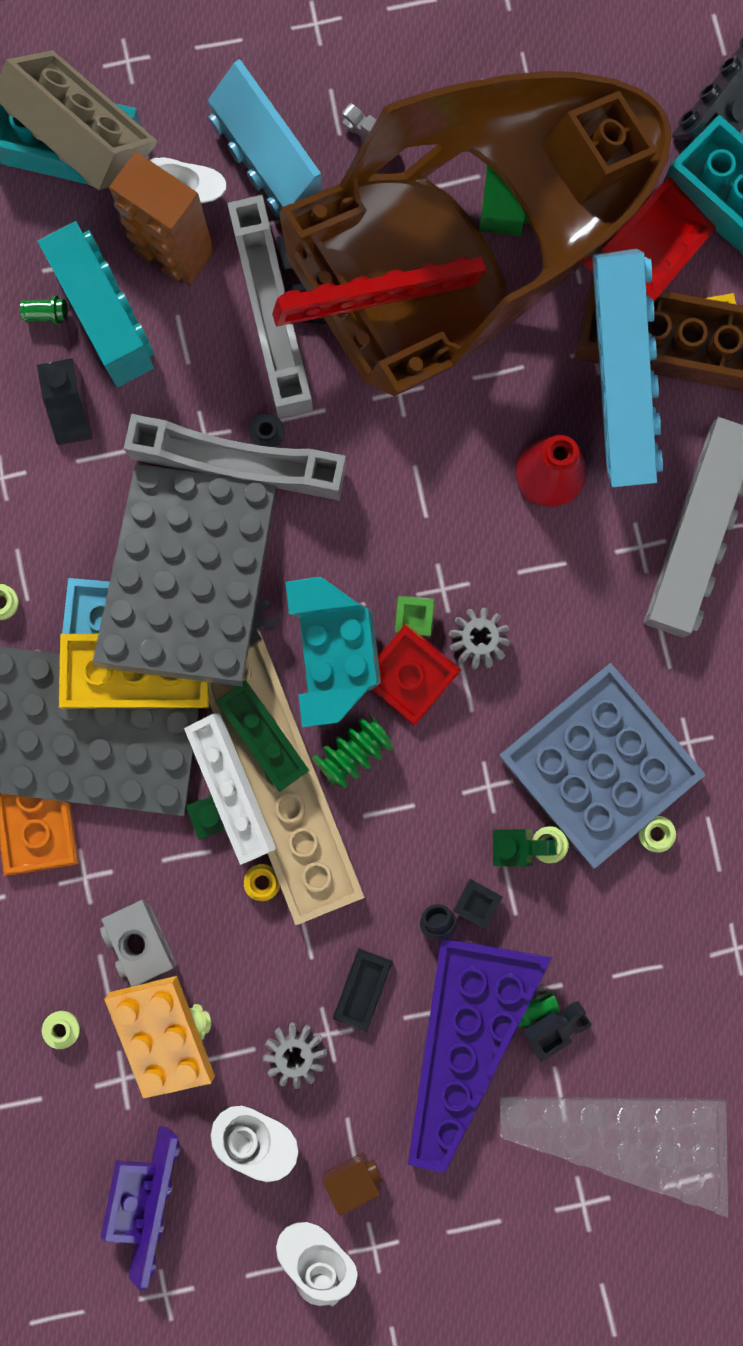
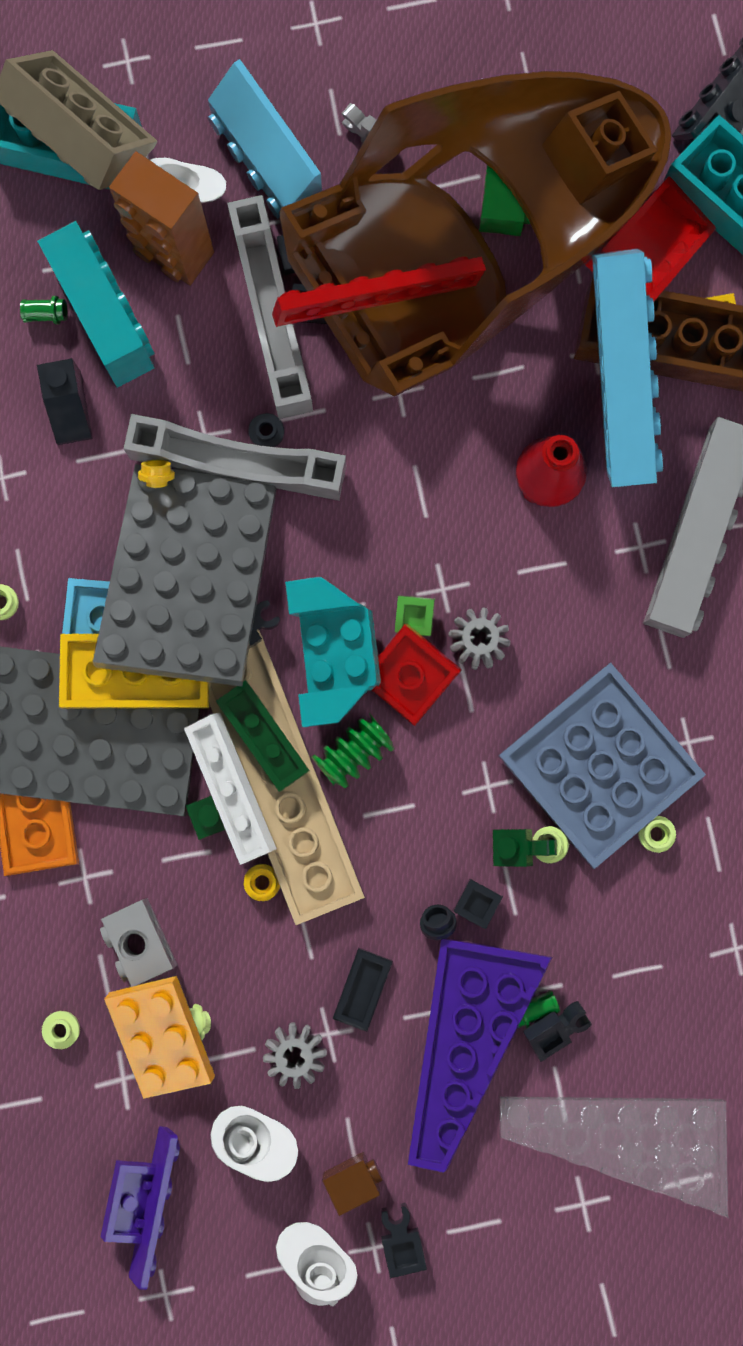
none -> yellow plate [138,460,175,488]
none -> black plate [381,1203,427,1279]

